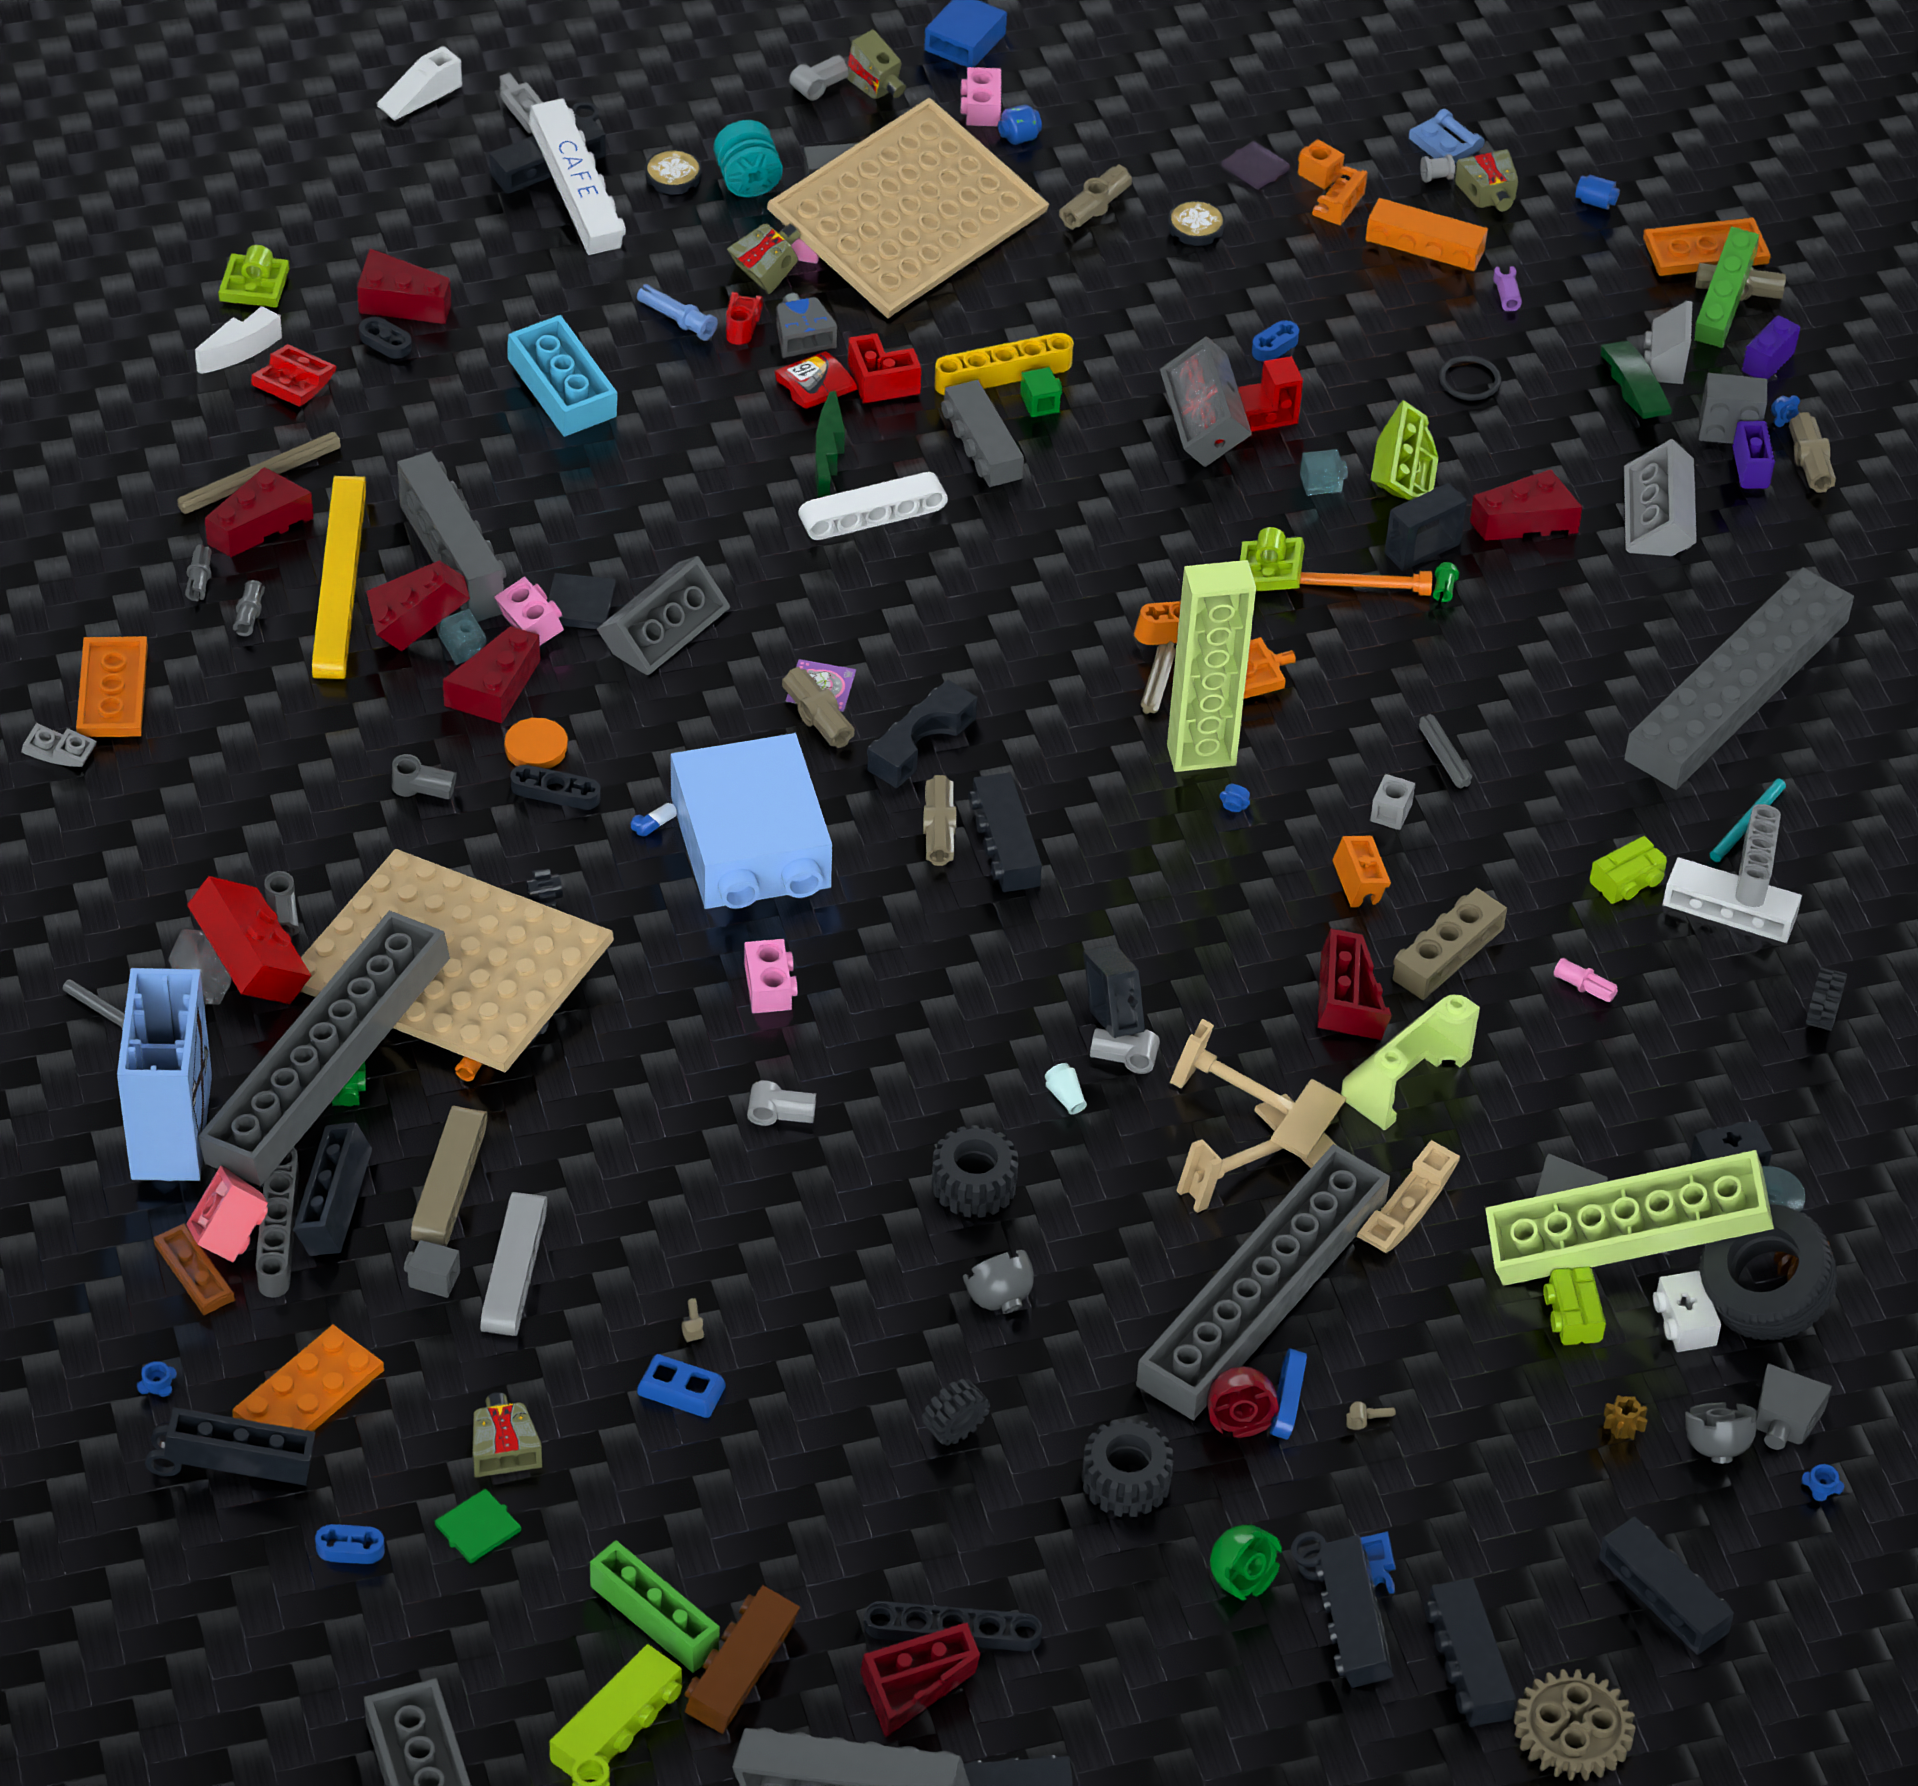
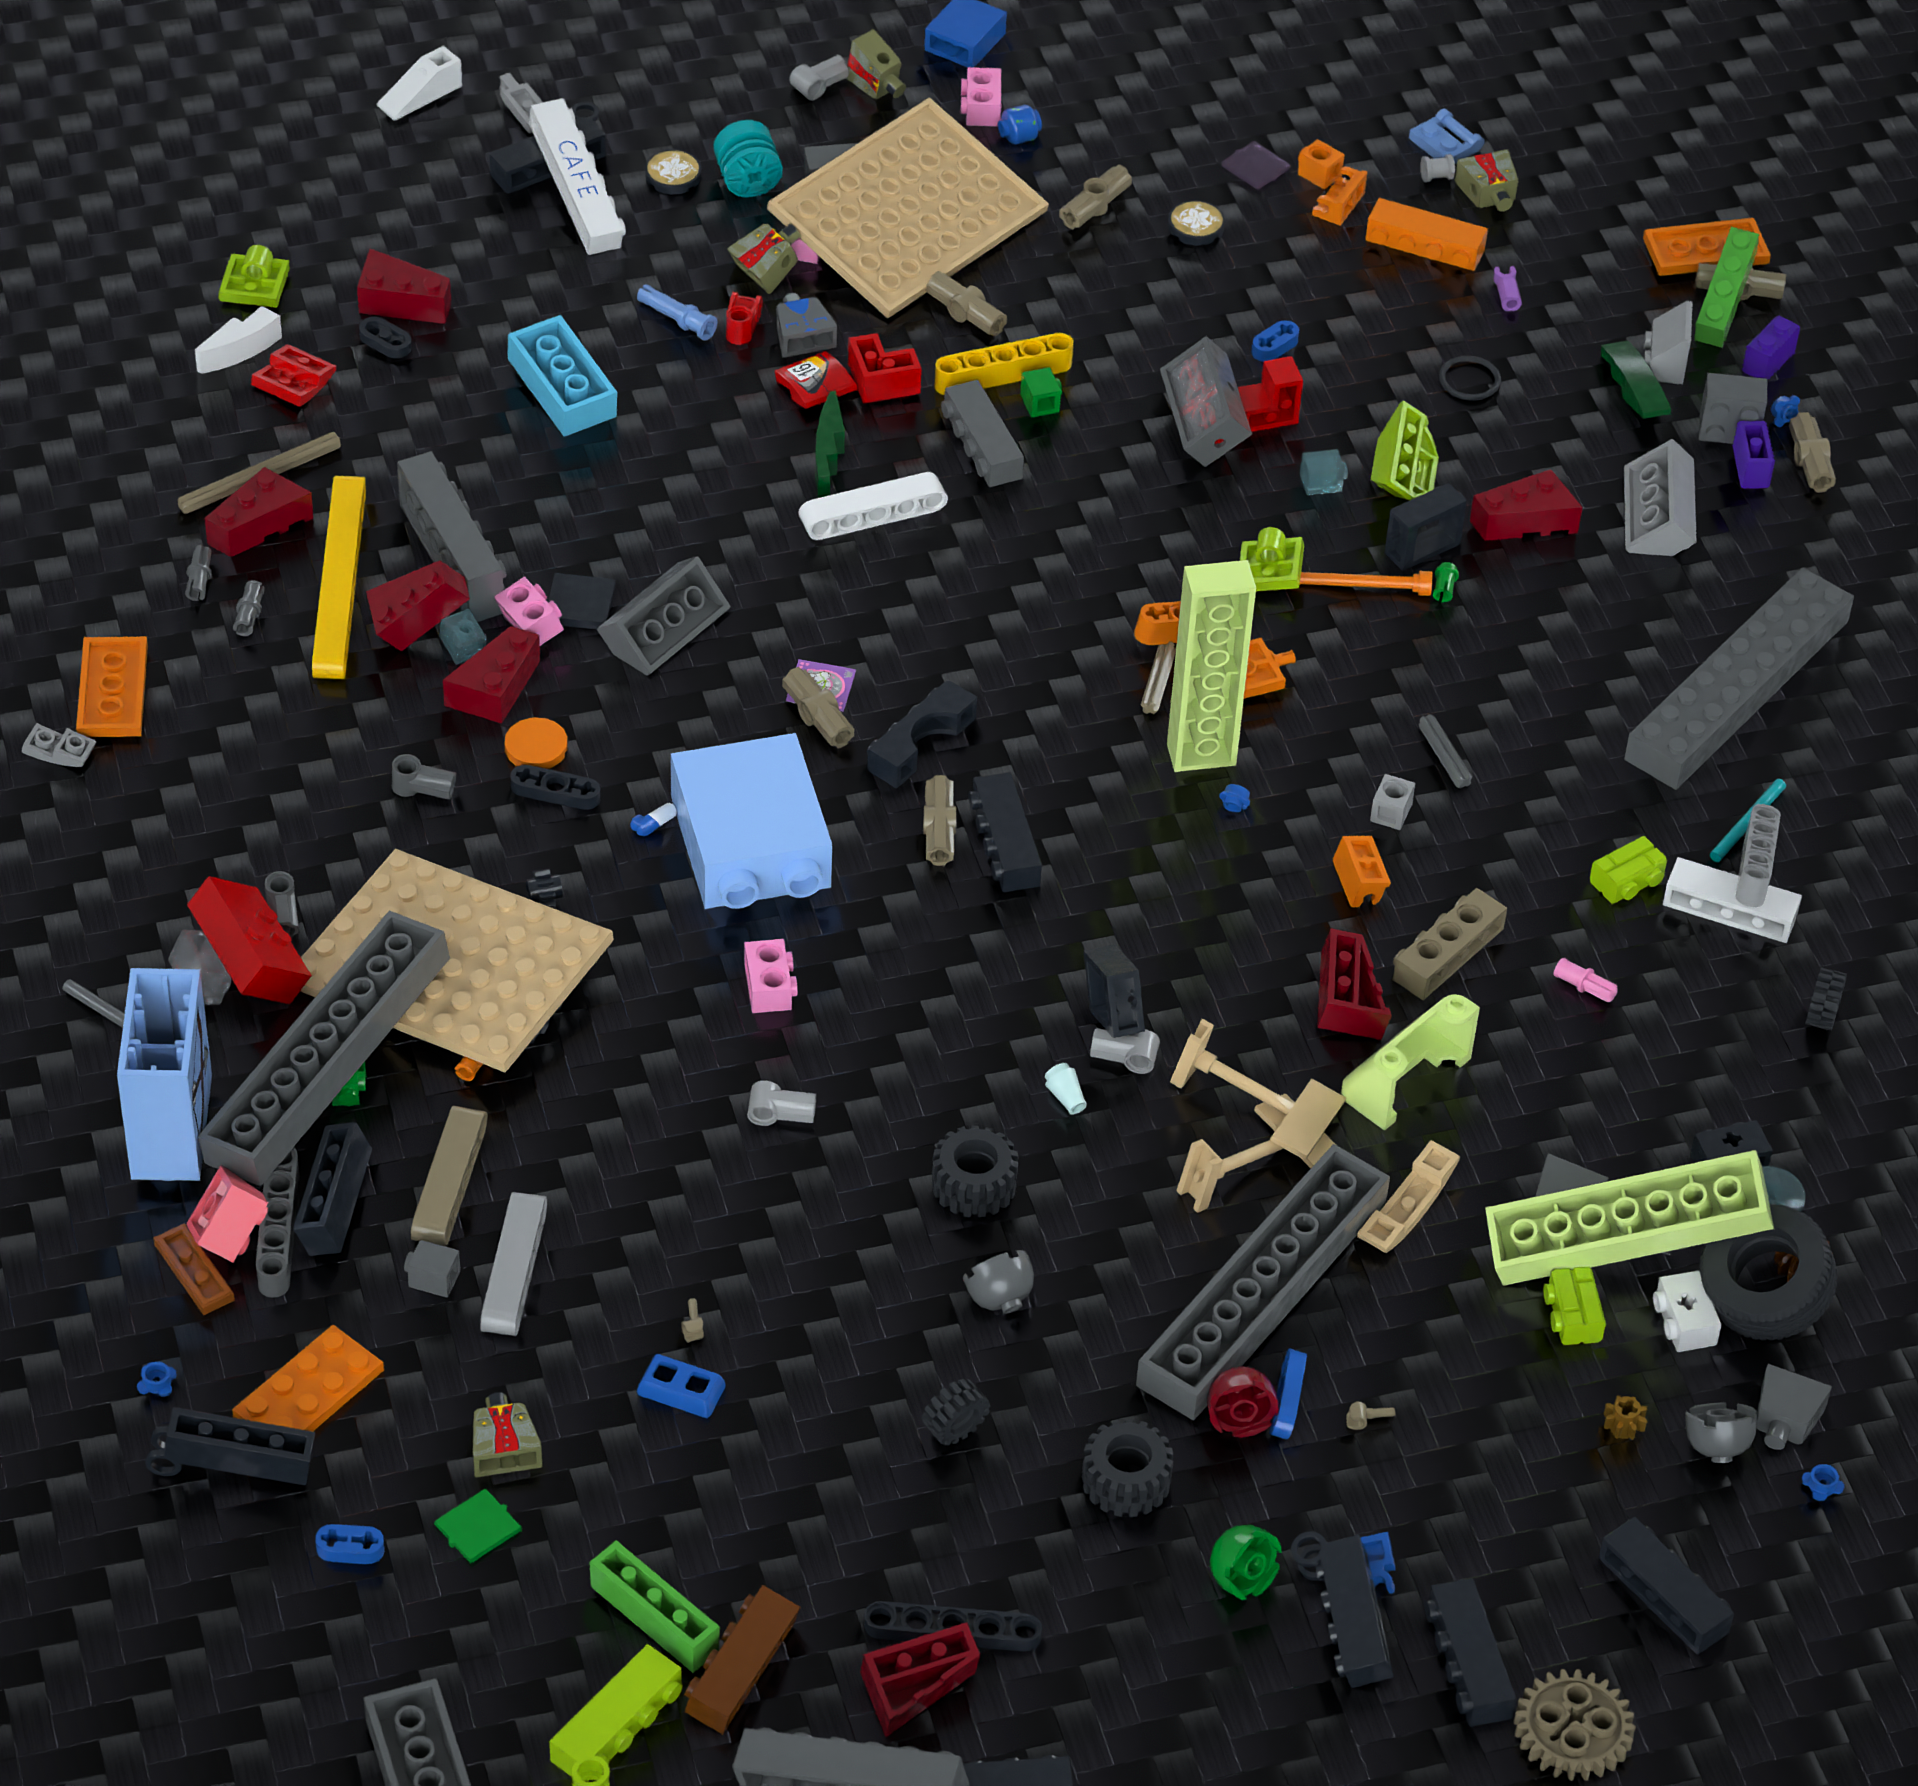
blue brick [1575,175,1620,209] -> none
none -> dark tan piece [926,271,1007,337]

